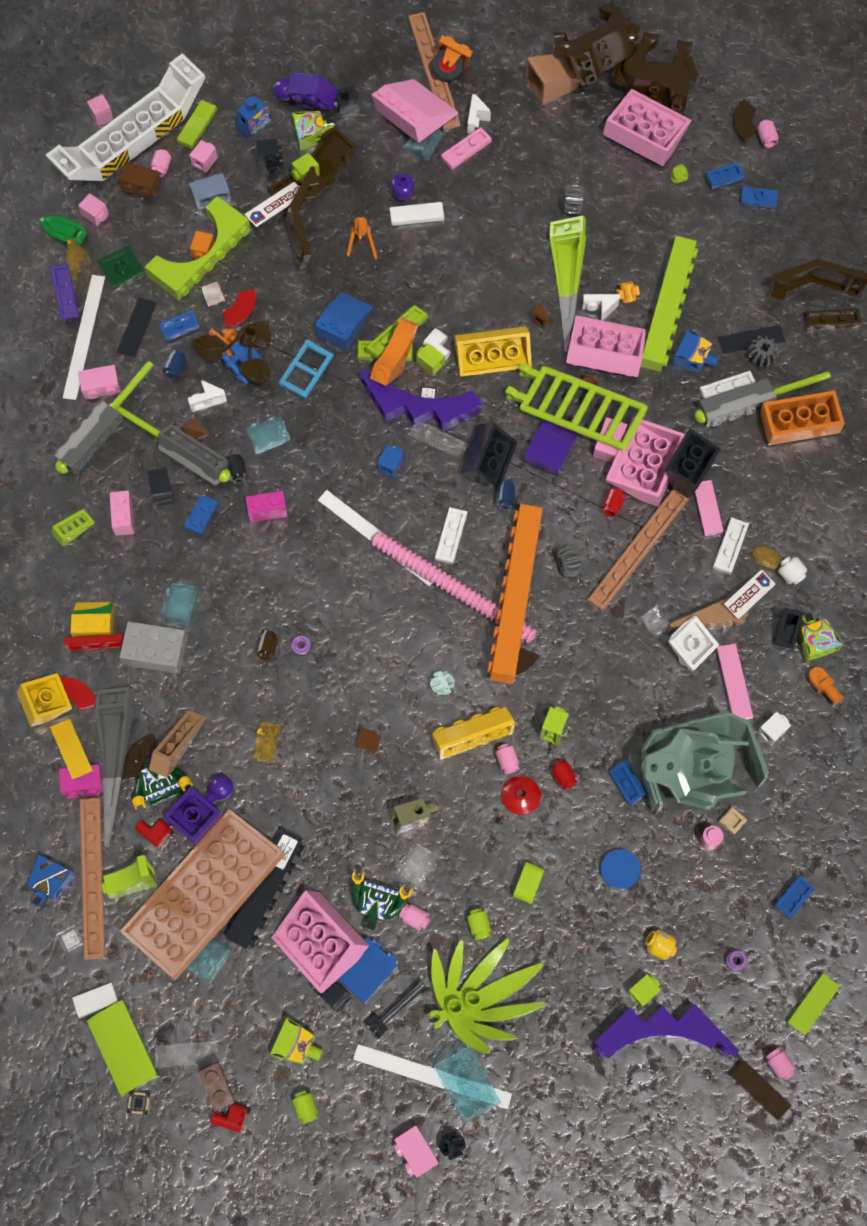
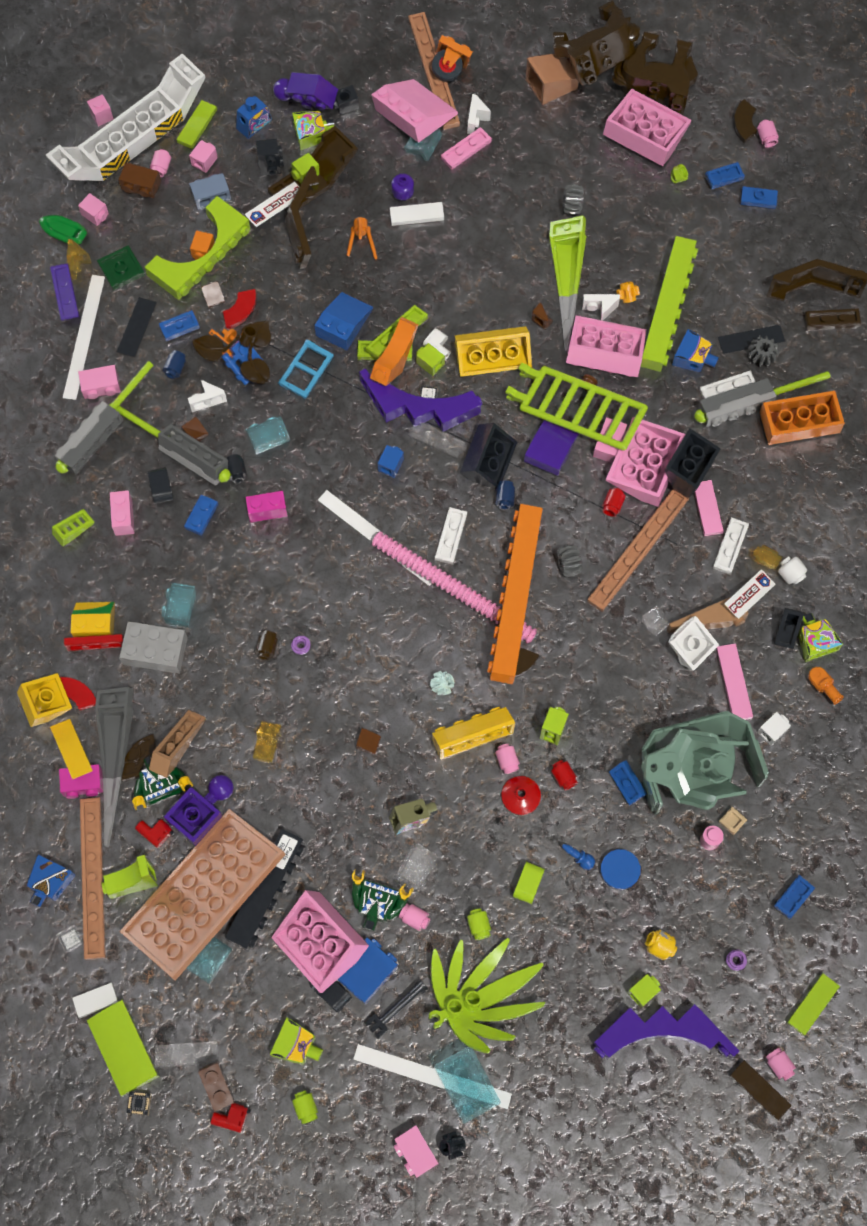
none -> blue bar [562,844,595,870]

